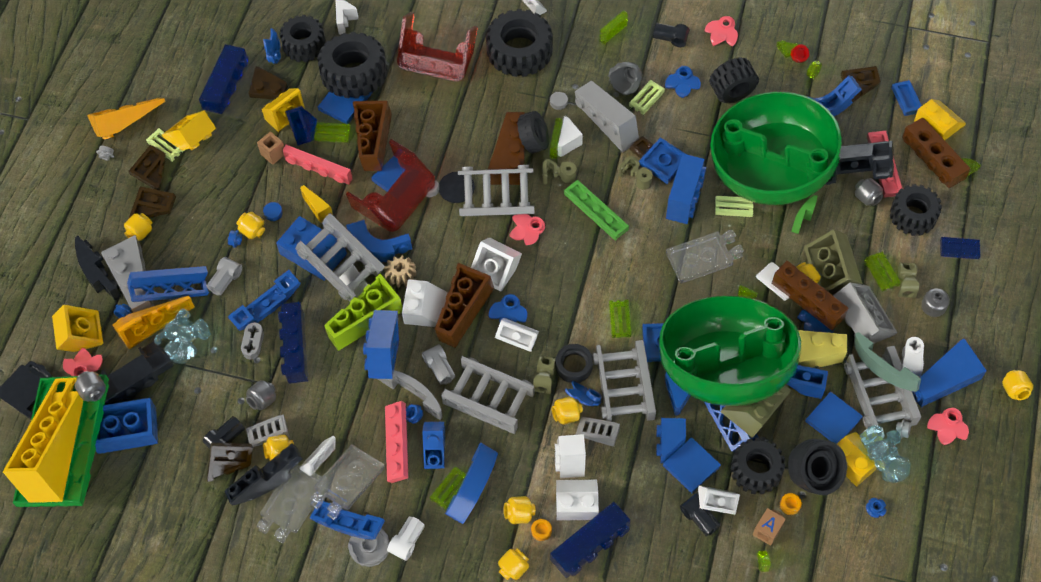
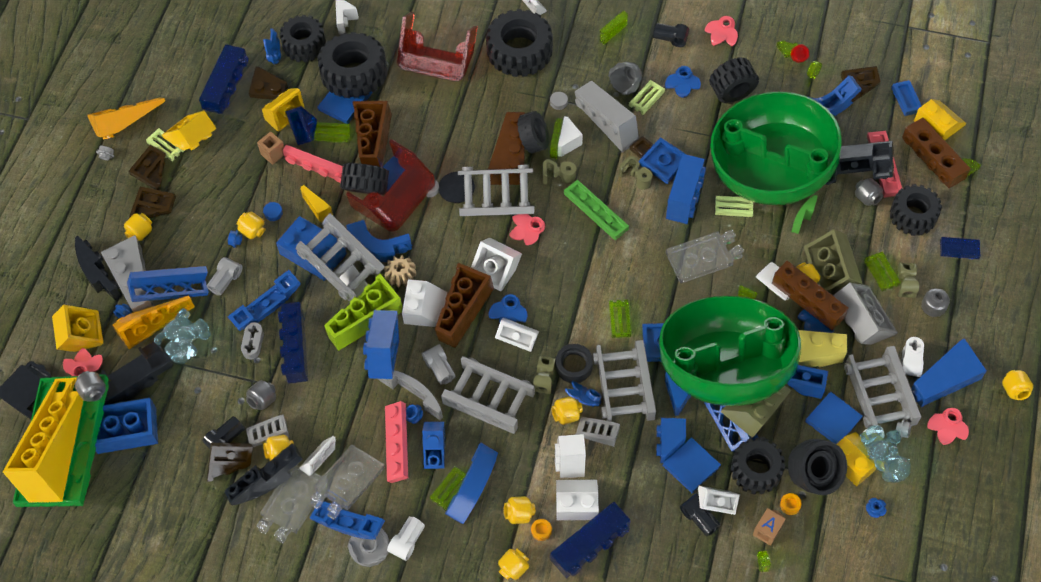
sand green slope [854,332,921,392] -> none
none -> black tyre [340,163,389,195]

